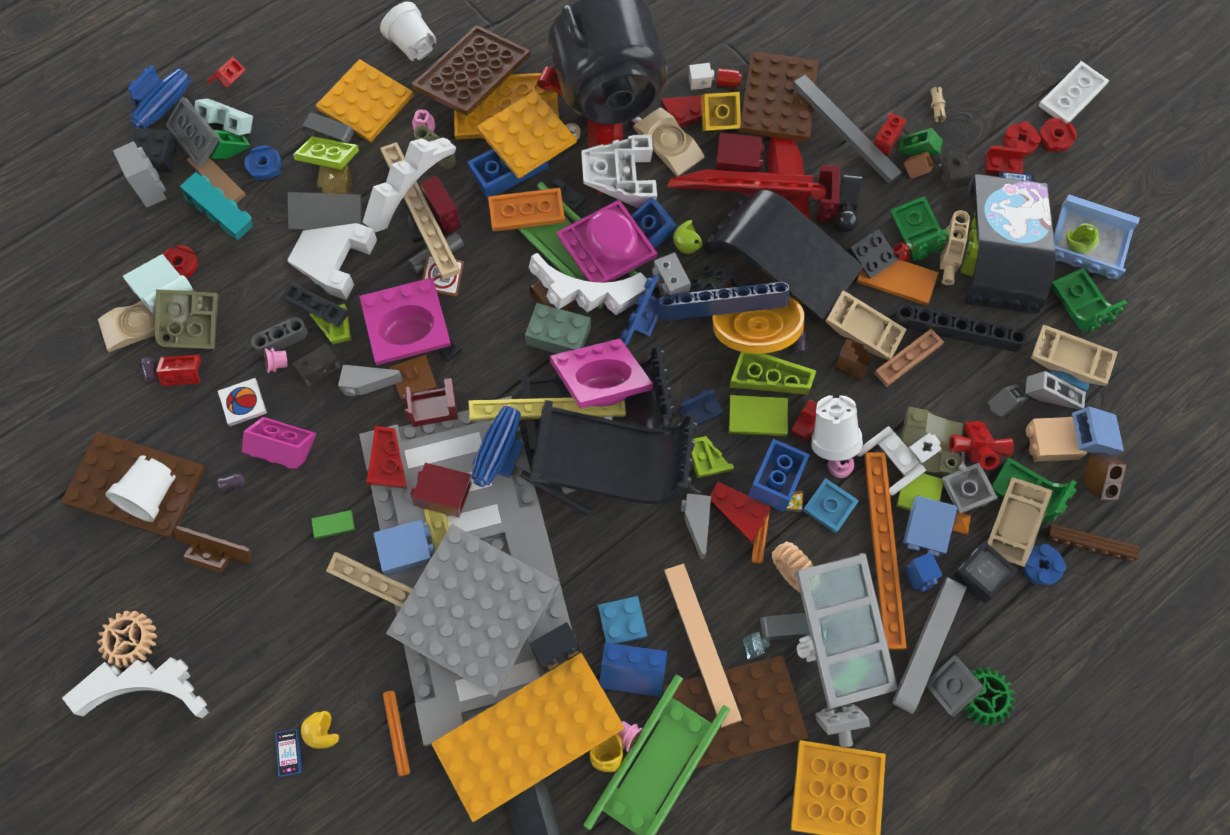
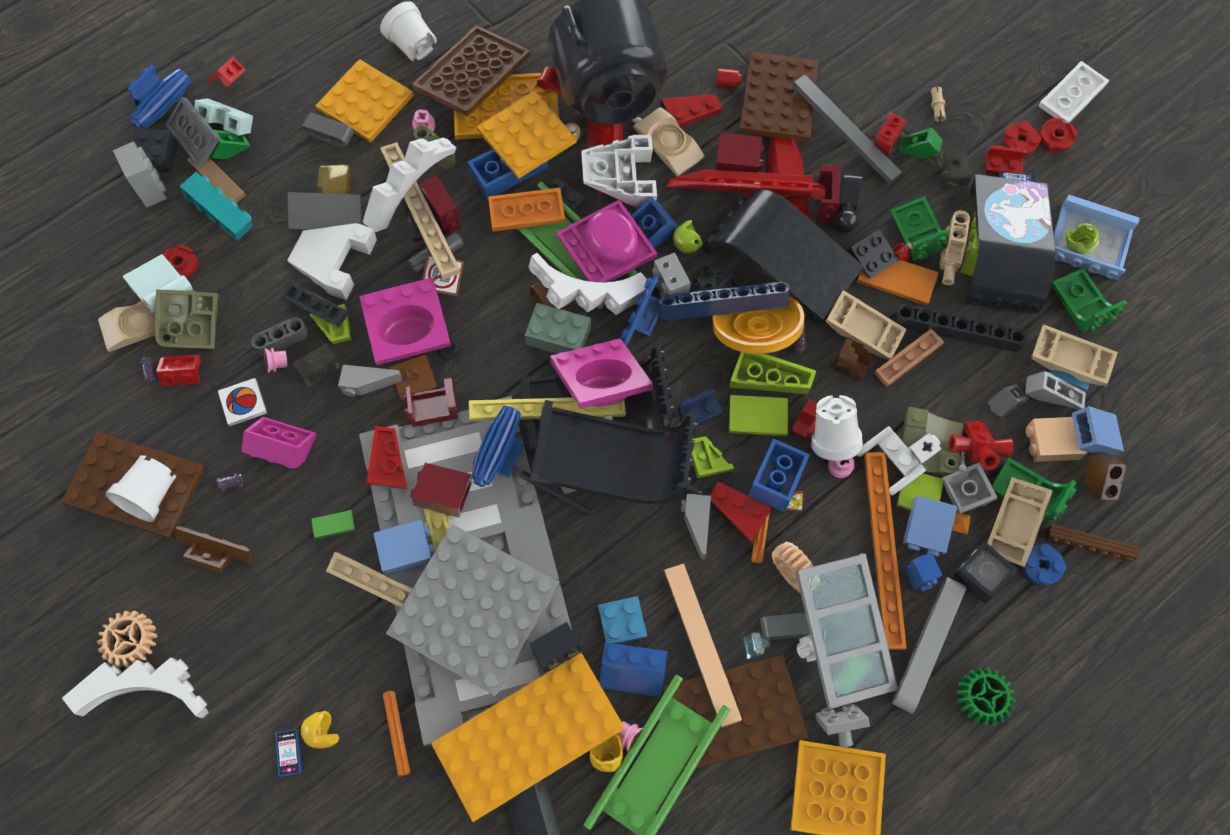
blue plate [244,146,282,180] -> none
lime tile [293,136,359,169] -> none
white brick [688,63,715,90] -> none
yellow brick [701,92,741,131] -> none
dark azure plate [803,478,859,533] -> none
dark orange panel [904,151,934,179] -> none
dark grey plate [926,655,984,717] -> none

